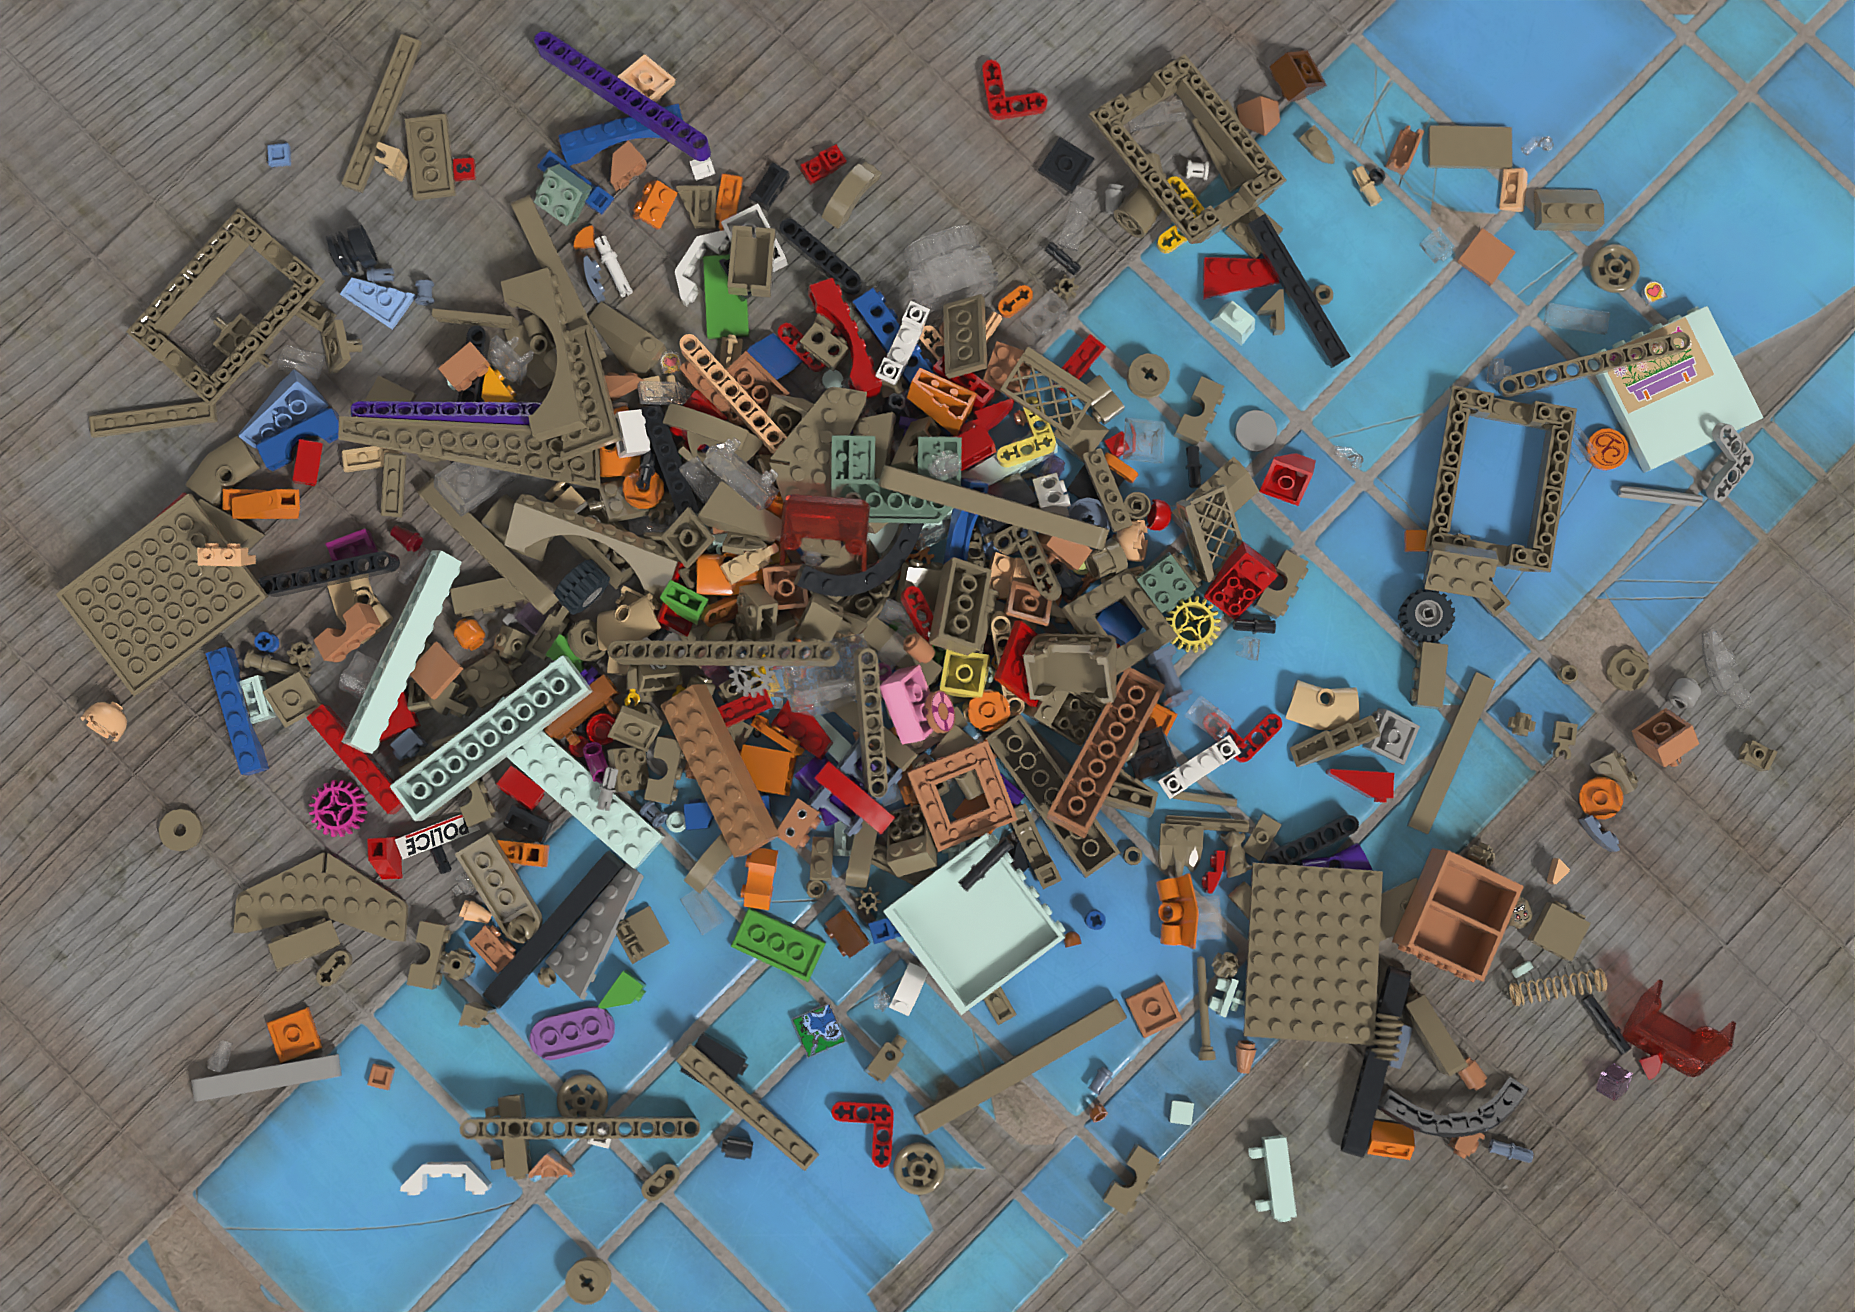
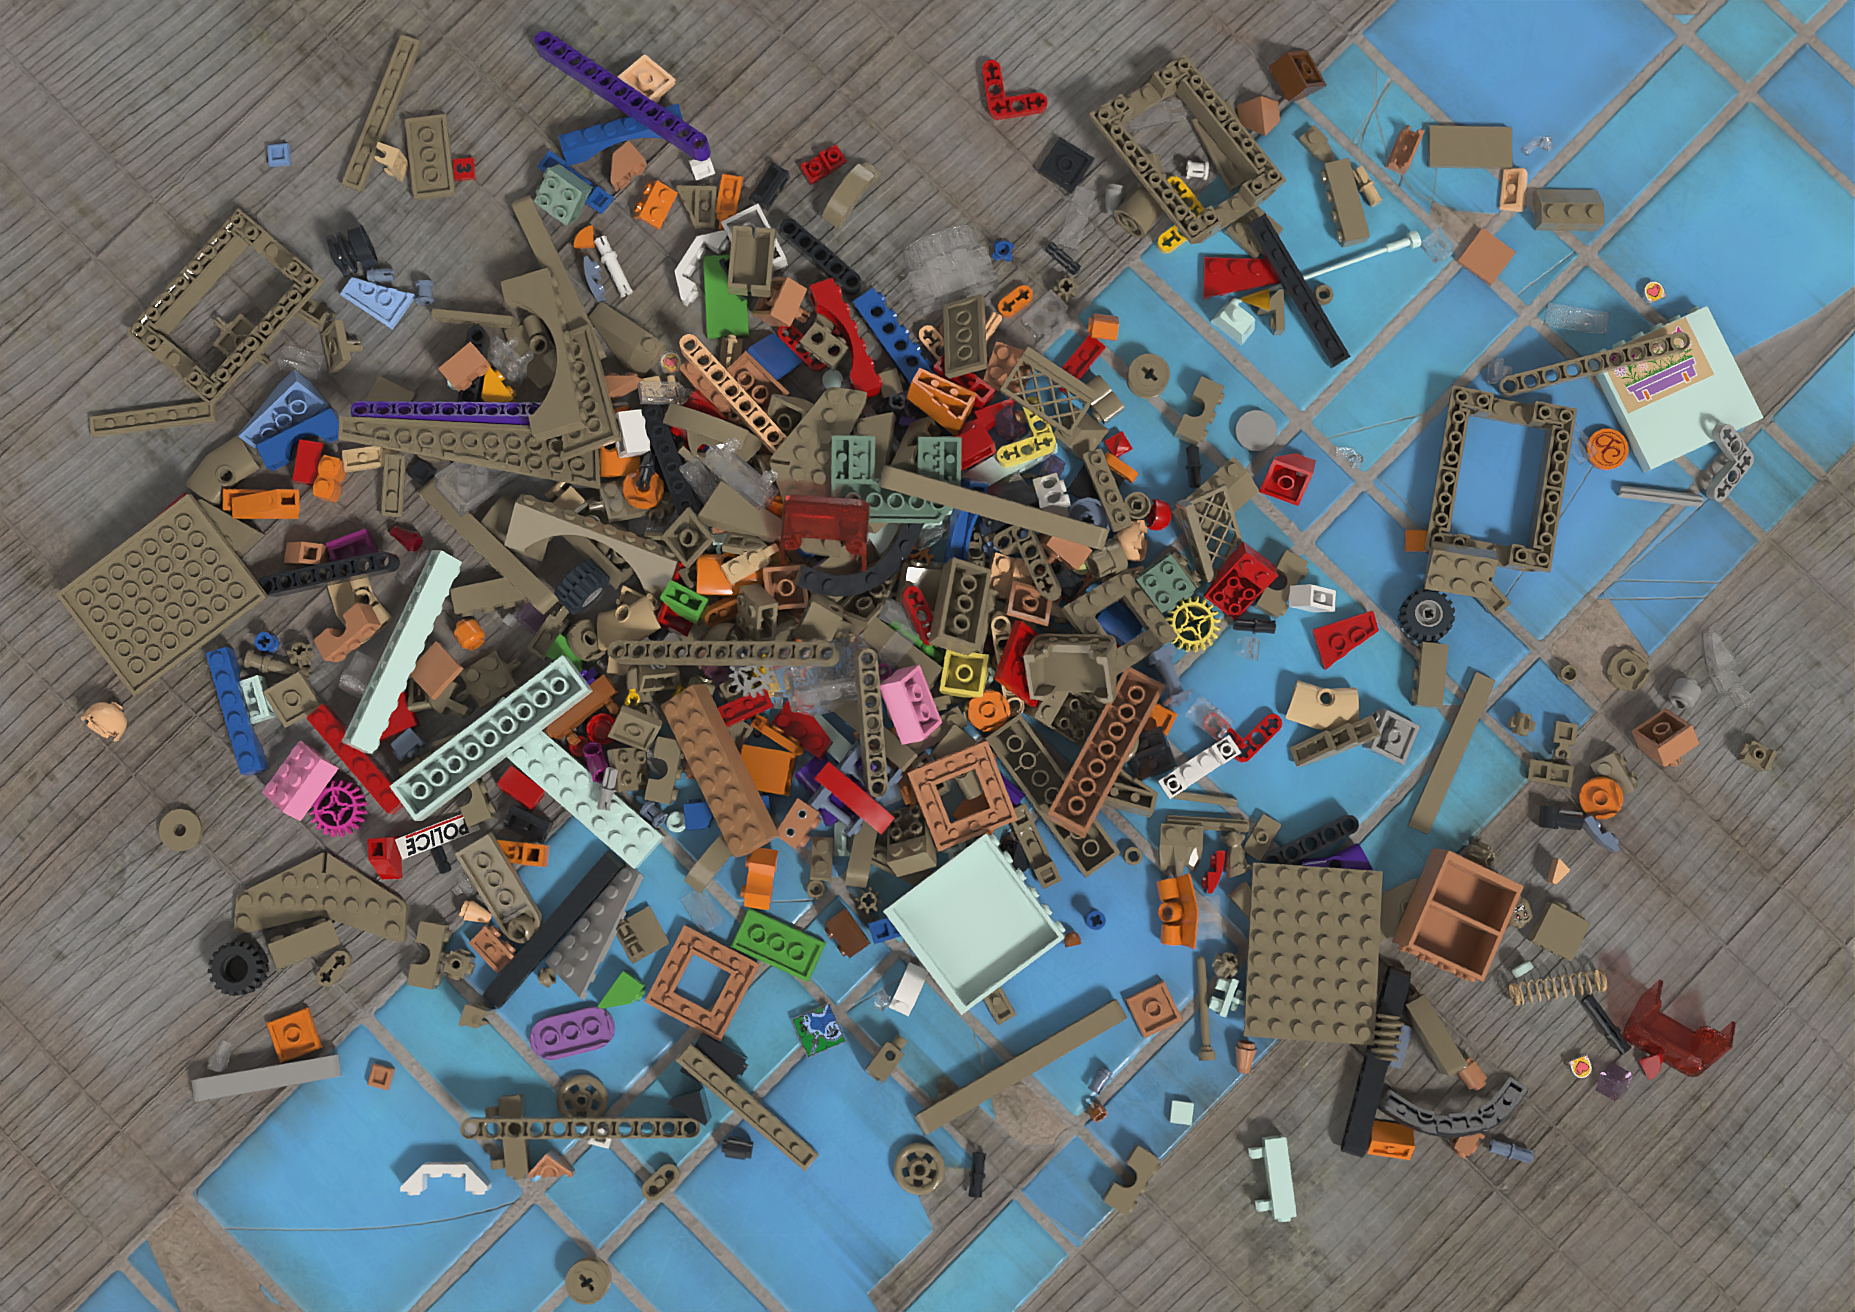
light nougat plate [197,543,256,566] -> none
dark tan brick [493,625,530,660] -> none
clear plate [801,551,823,567] -> none
red beam [831,1101,894,1168] -> none
white slope [876,301,930,385] -> none
nougat brick [903,633,935,663] -> none
tile [925,690,955,733] -> none
clear head [928,450,962,481] -> none
black pin [958,837,1014,892] -> none
clear slope [1123,417,1166,464] -> none
red slope [1326,769,1394,803] -> none
black hinge [1368,168,1385,186] -> none
dark tan plate [1590,244,1640,293] -> none
none -> black tyre [208,941,270,996]
none -> bright pink brick [262,741,339,821]
none -> nougat slope [284,542,329,567]
none -> orange brick [313,455,346,503]
none -> black tile [407,458,438,486]
none -> nougat plate [644,925,760,1041]
none -> black slope [667,1087,712,1126]
none -> nougat brick [752,277,810,327]
none -> black pin [968,1152,986,1198]
none -> blue plate [992,240,1014,262]
none -> clear purple panel [995,405,1026,443]
none -> orange brick [1087,313,1119,341]
none -> light aqua piece [1231,230,1421,311]
none -> white brick [1289,585,1336,612]
none -> red wing [1312,610,1379,670]
none -> dark tan brick [1319,158,1370,248]
none -> dark tan slope [1528,759,1574,788]
none -> black piece [1538,805,1584,830]
none -> tile [1566,1053,1592,1079]

